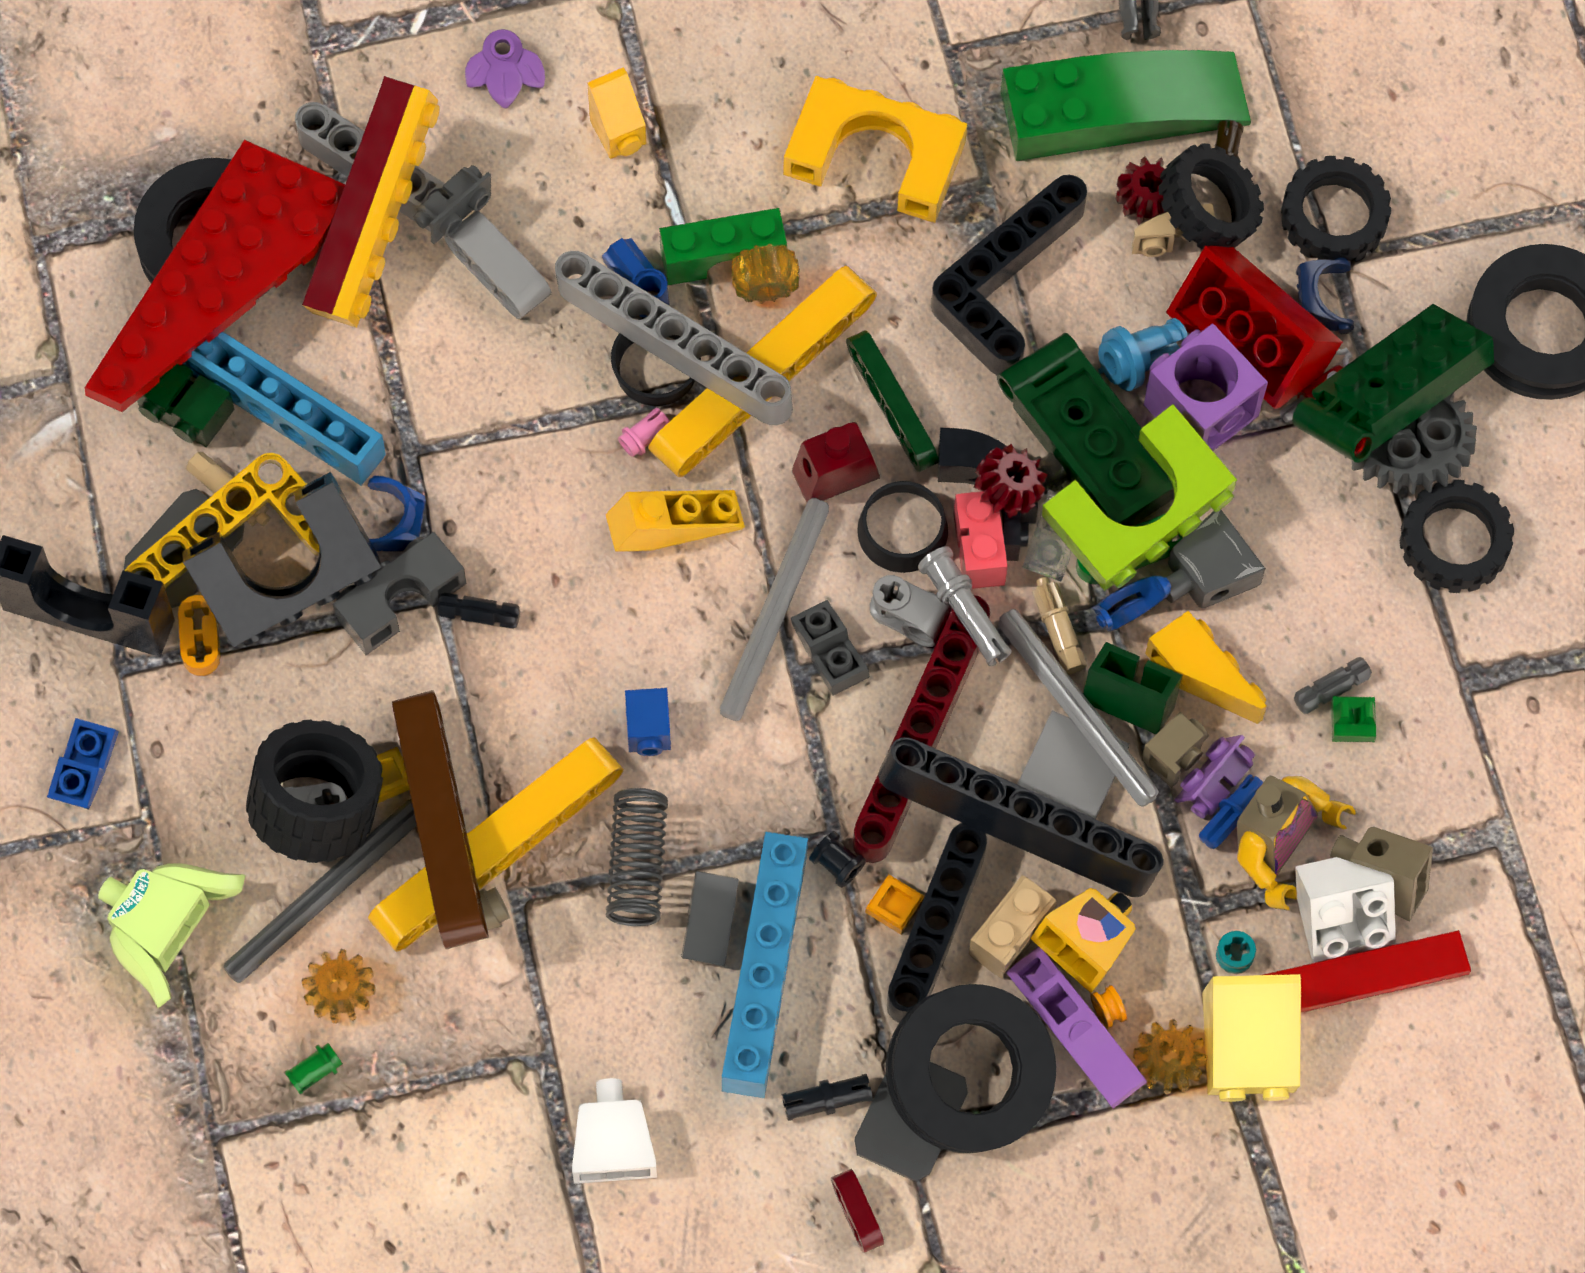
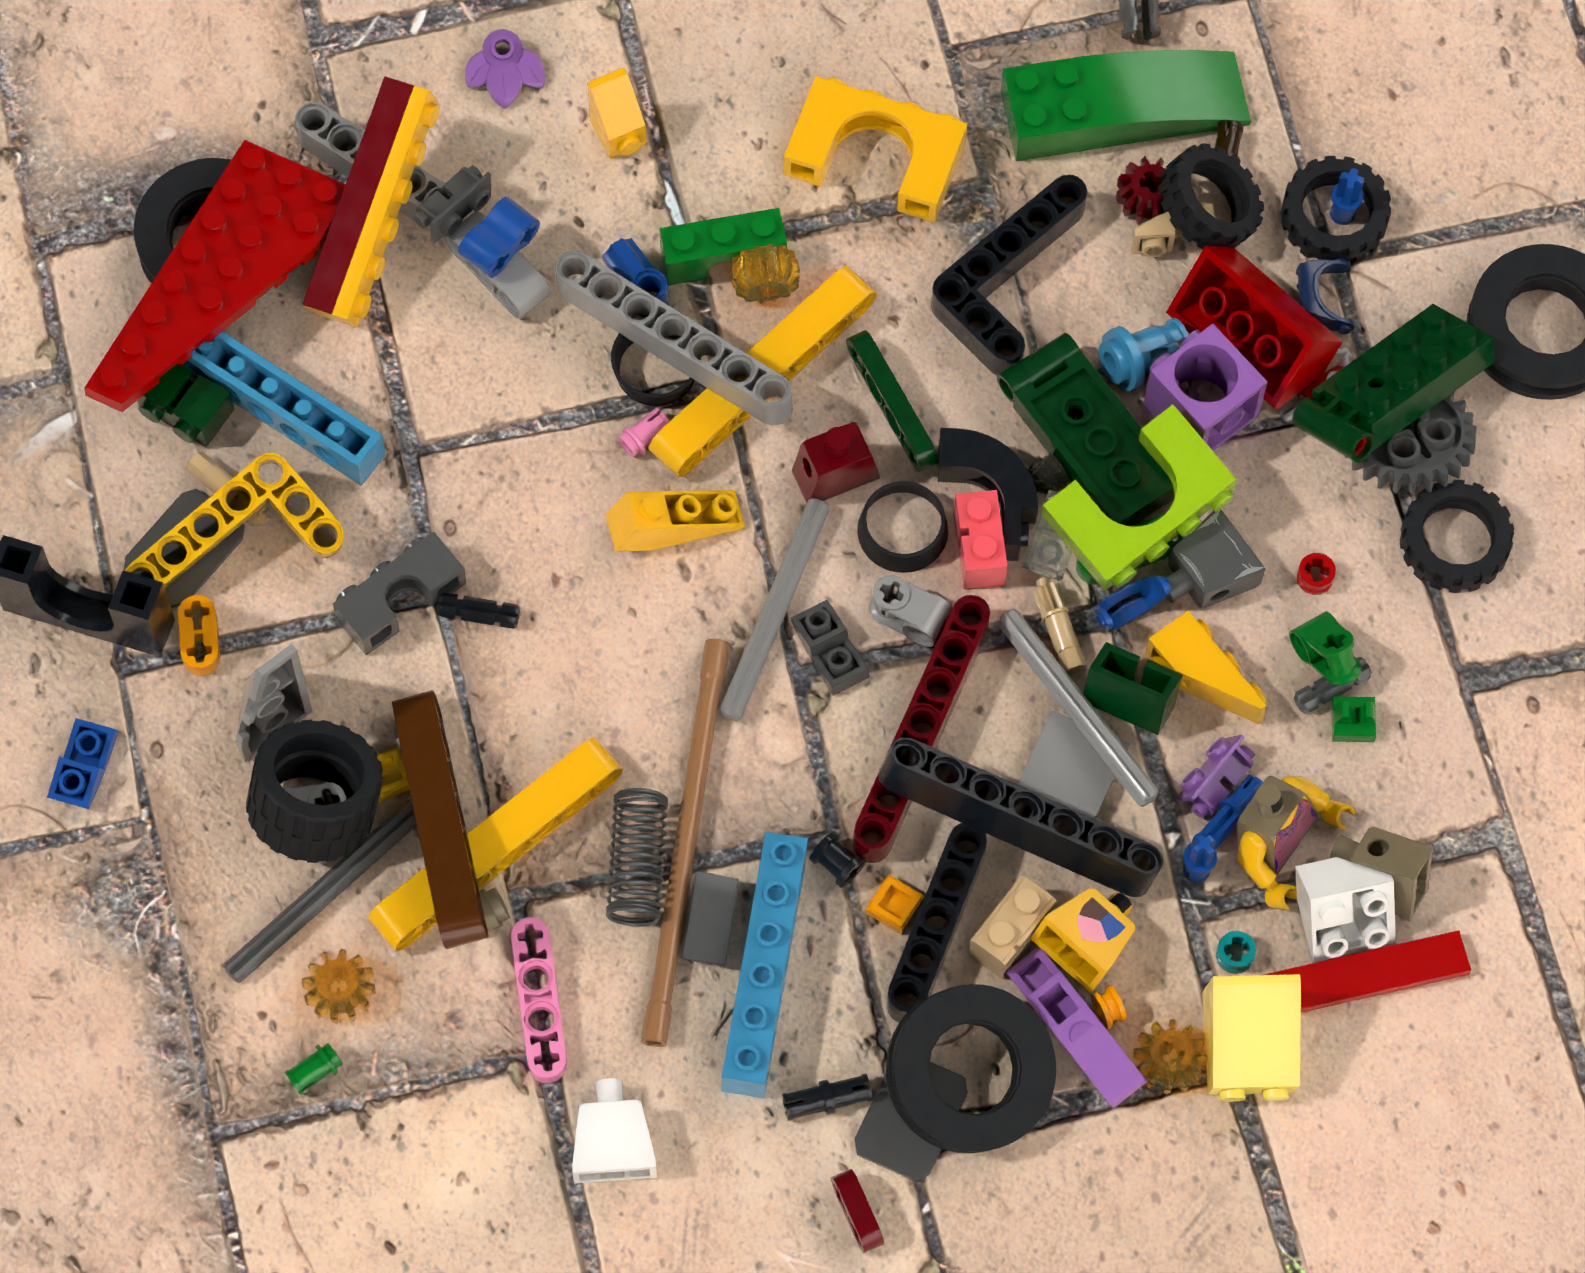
yellowish green torso [98,863,246,1008] -> none
black arch [182,472,382,647] -> none
blue helmet [368,476,426,552] -> none
blue brick [625,688,671,756] -> none
light grey pin [918,546,1012,666] -> none
dark red gear [974,444,1047,518] -> none
dark tan brick [1141,712,1209,788] -> none
none -> light grey wedge [236,644,312,761]
none -> blue axle [458,197,540,278]
none -> bright pink beam [511,917,567,1084]
none -> medium nougat piece [641,639,730,1047]
none -> blue axle [1183,833,1218,883]
none -> green piece [1289,611,1362,685]
none -> red bush [1296,553,1336,595]
none -> blue axle [1330,168,1364,225]

